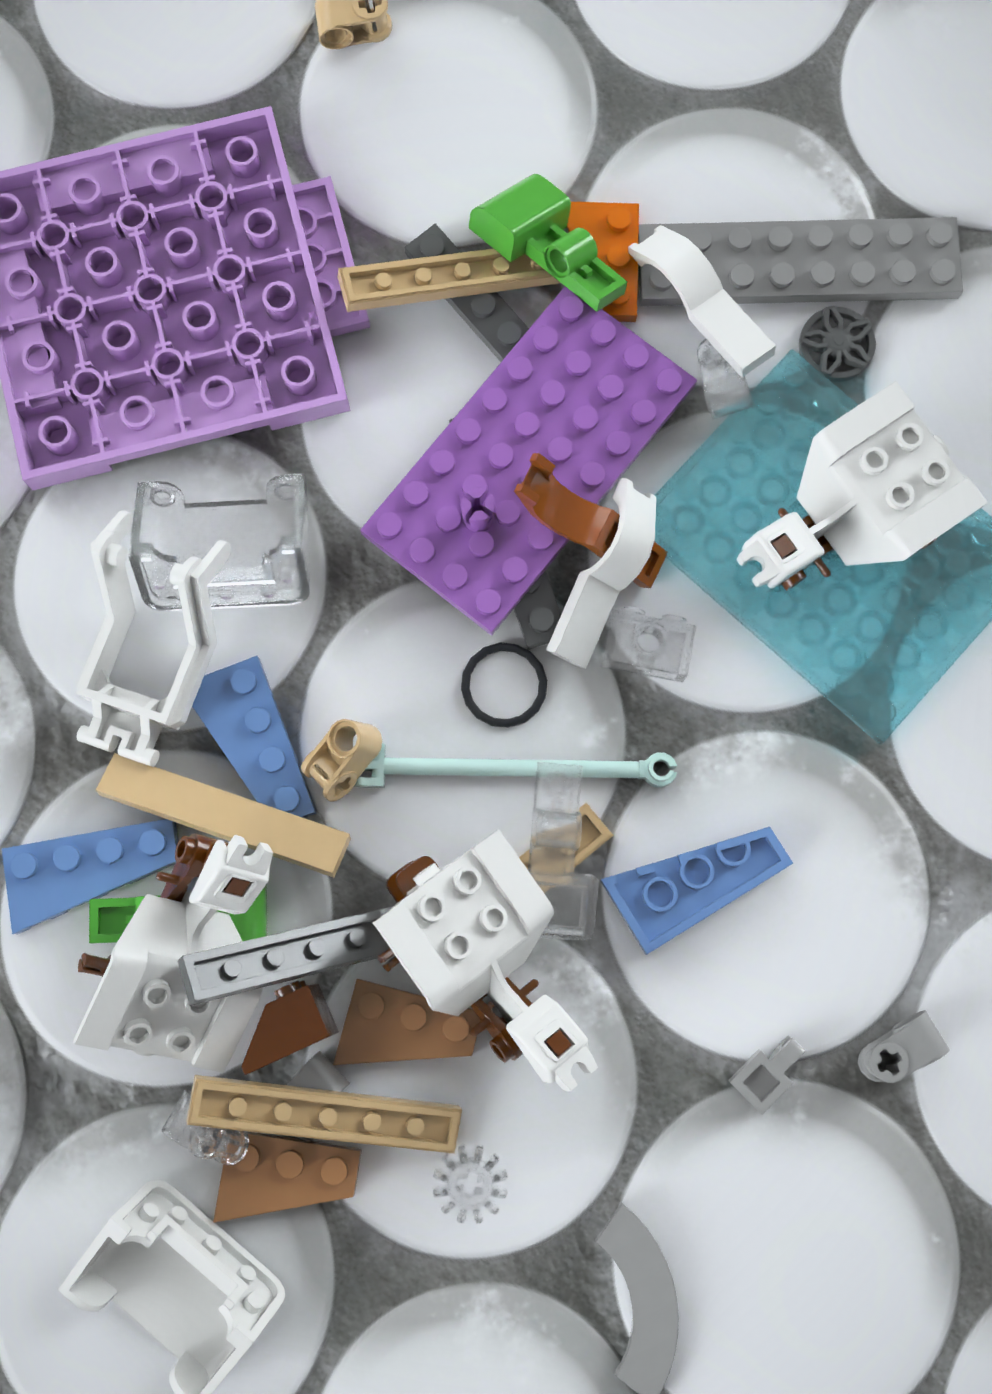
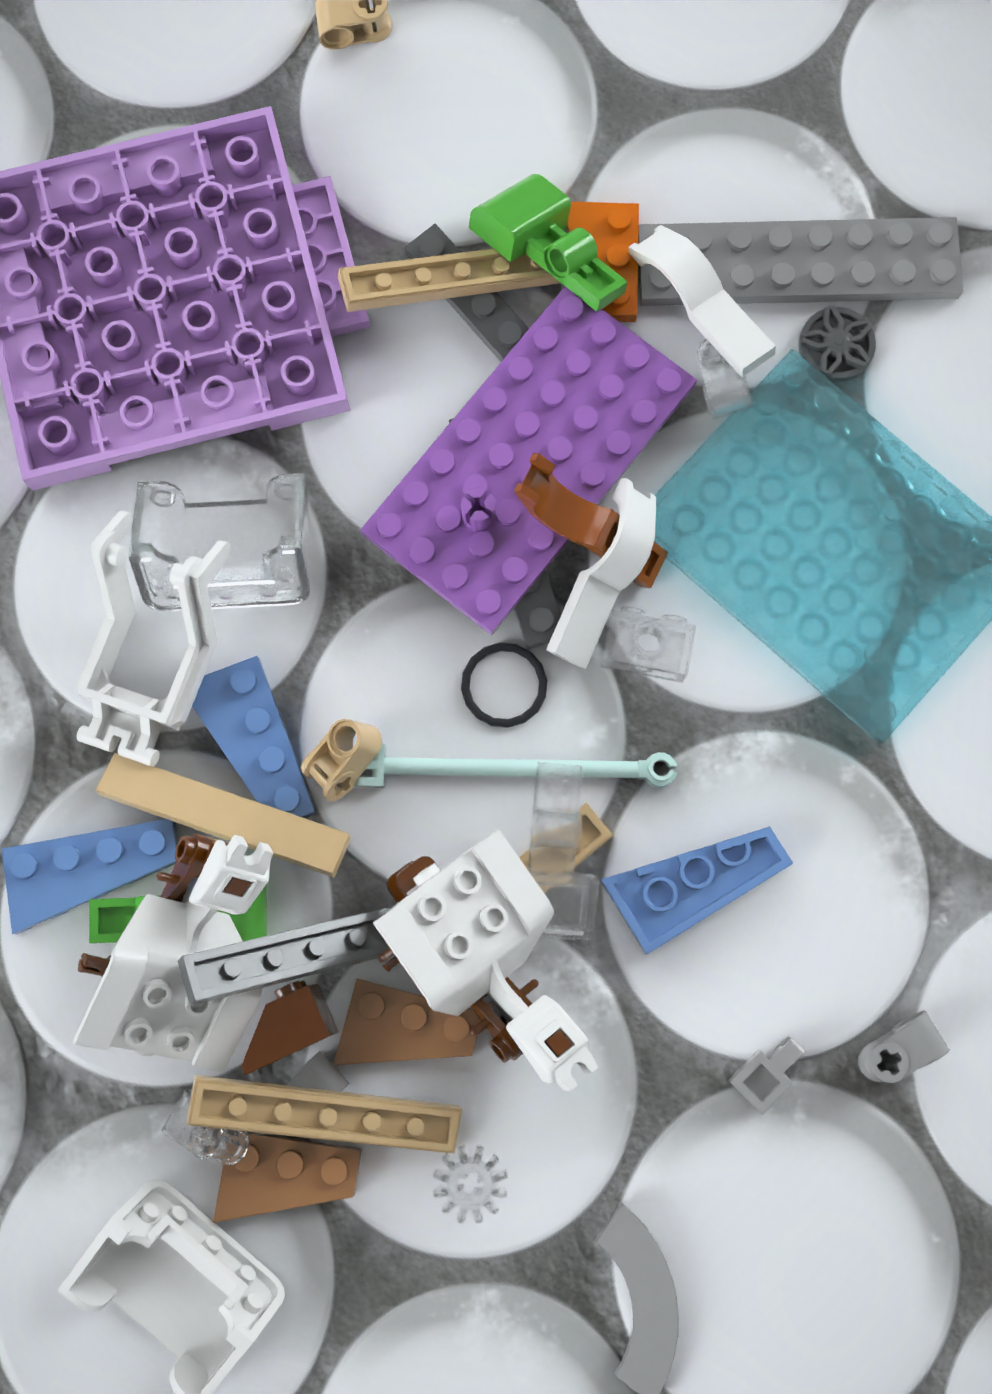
white piece [736,381,988,591] -> none

